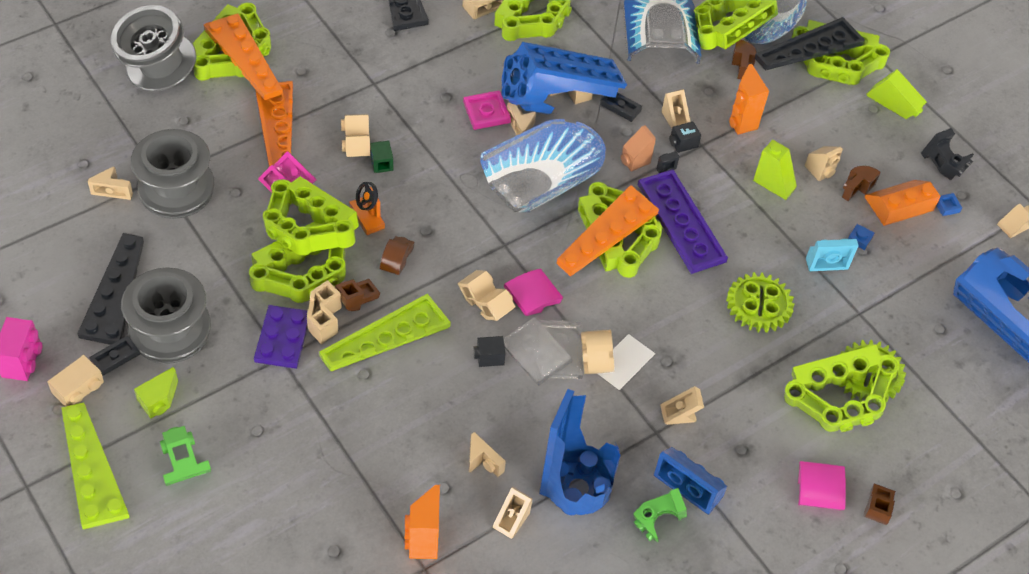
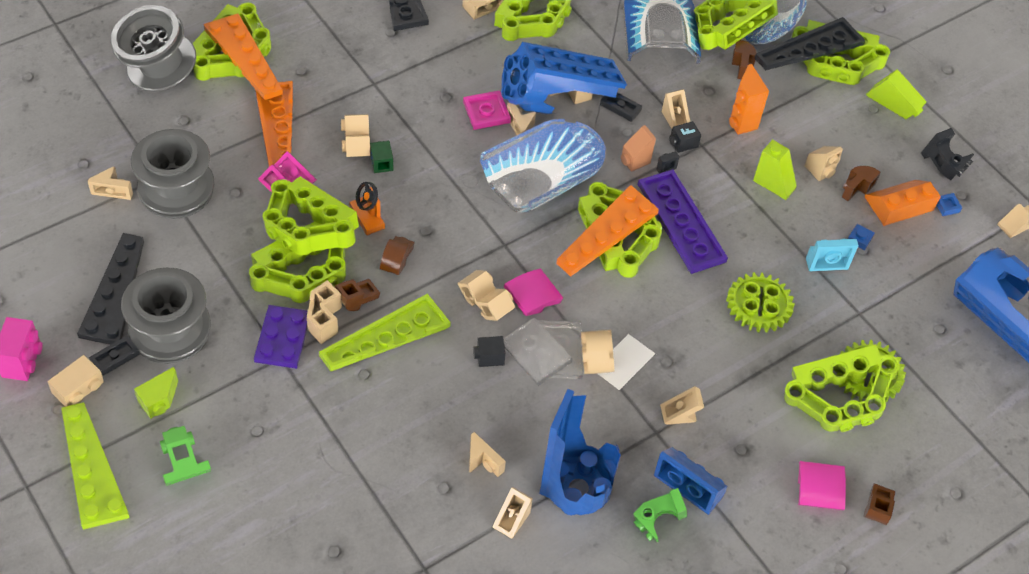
orange slope [405,485,440,559] -> none

